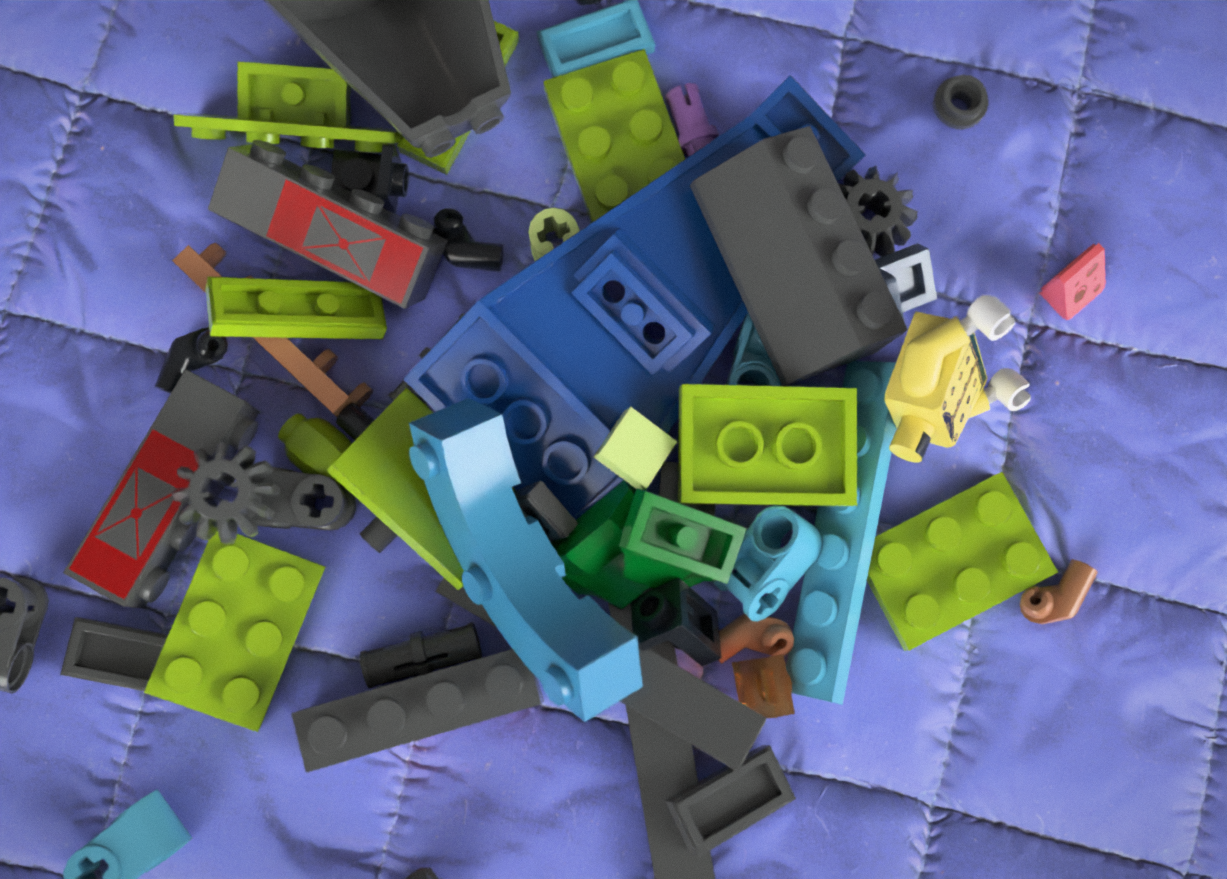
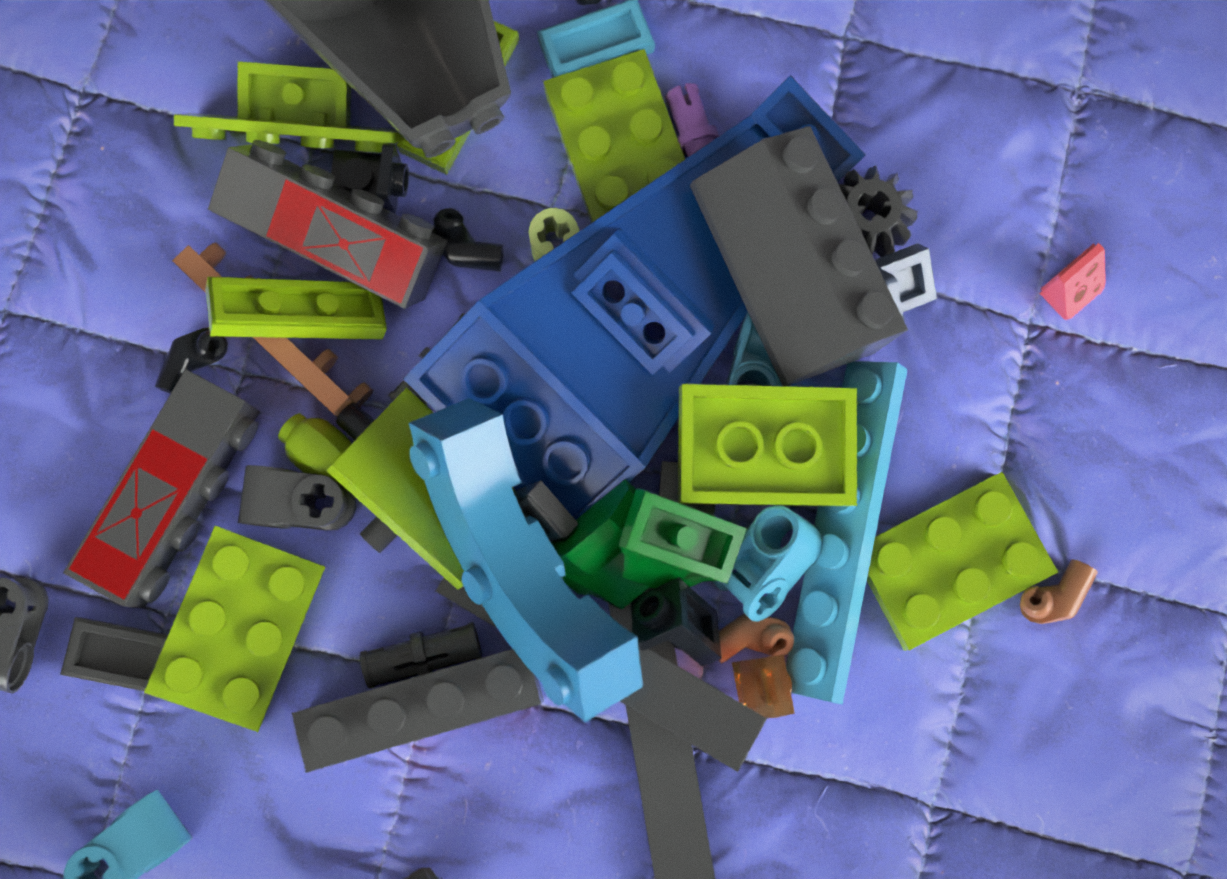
dark grey gear [171,441,280,544] -> none
yellowish green tile [593,407,677,490] -> none
dark grey tile [665,745,796,857] -> none
light yellow torso [884,295,1031,463] -> none
dark grey plate [933,75,988,130] -> none

